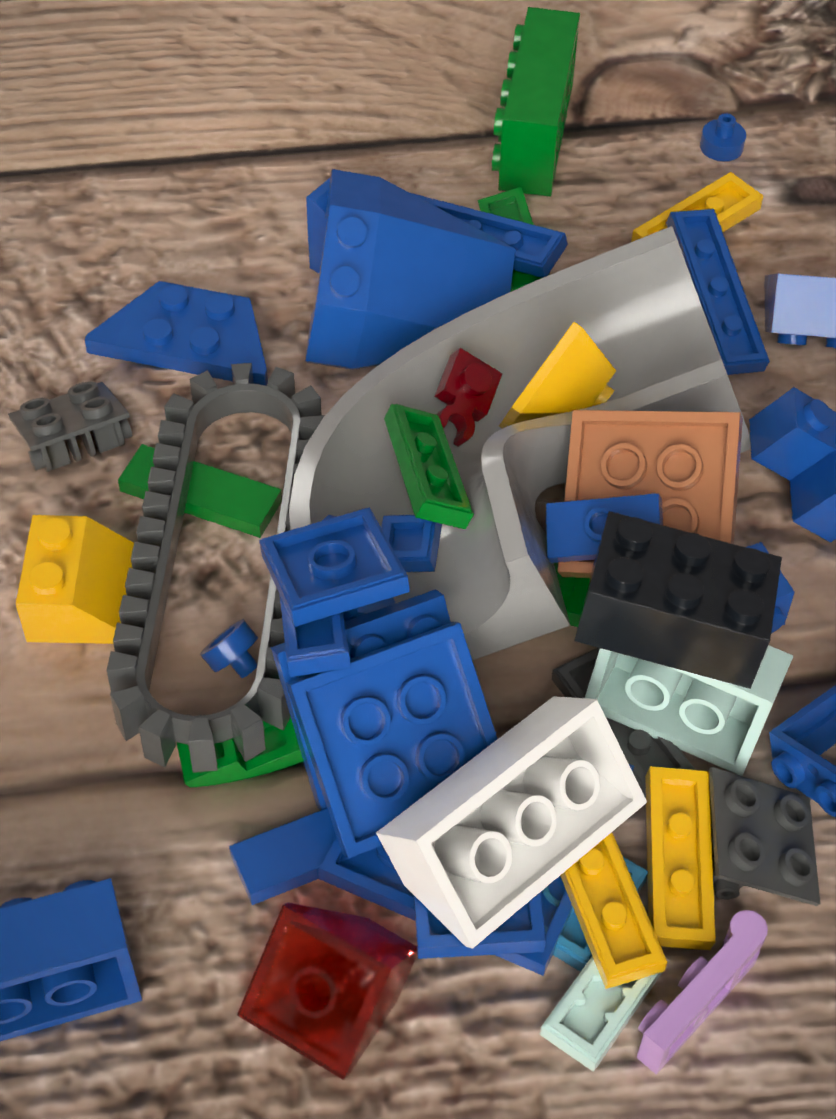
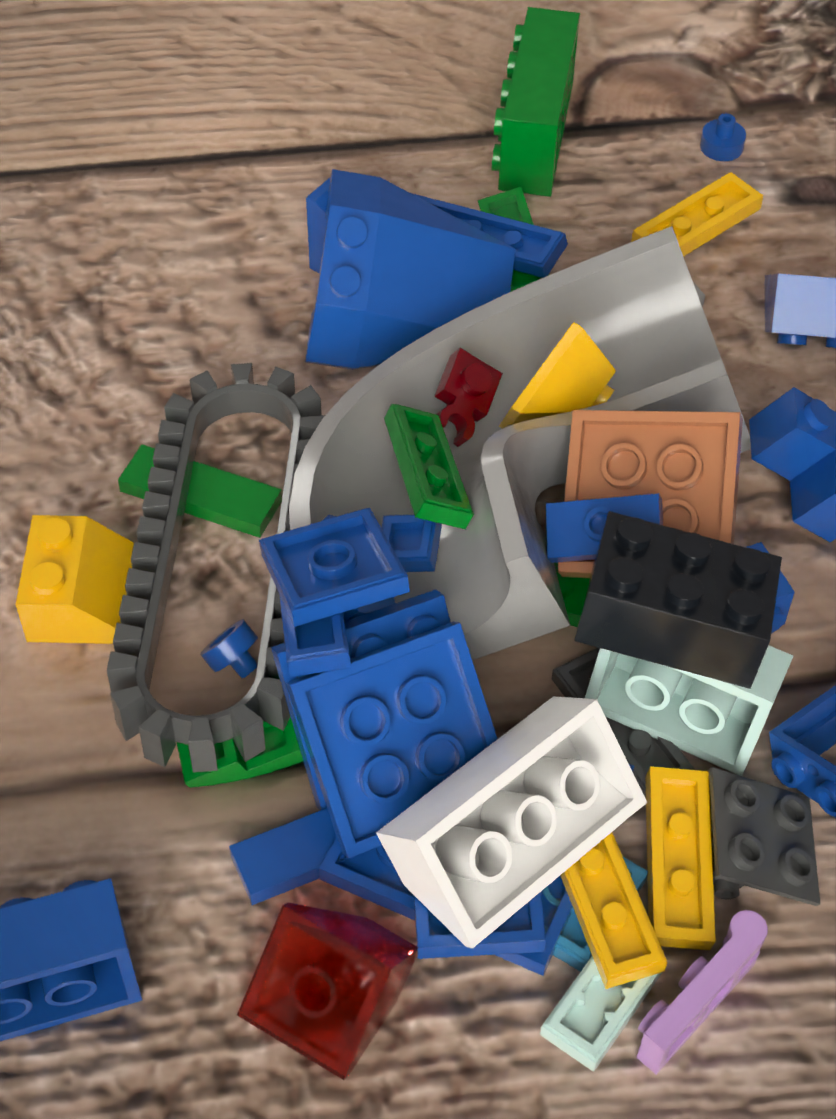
dark grey hinge [8,381,133,472] -> none
blue wing [84,281,268,386] -> none
blue tile [666,209,770,375] -> none

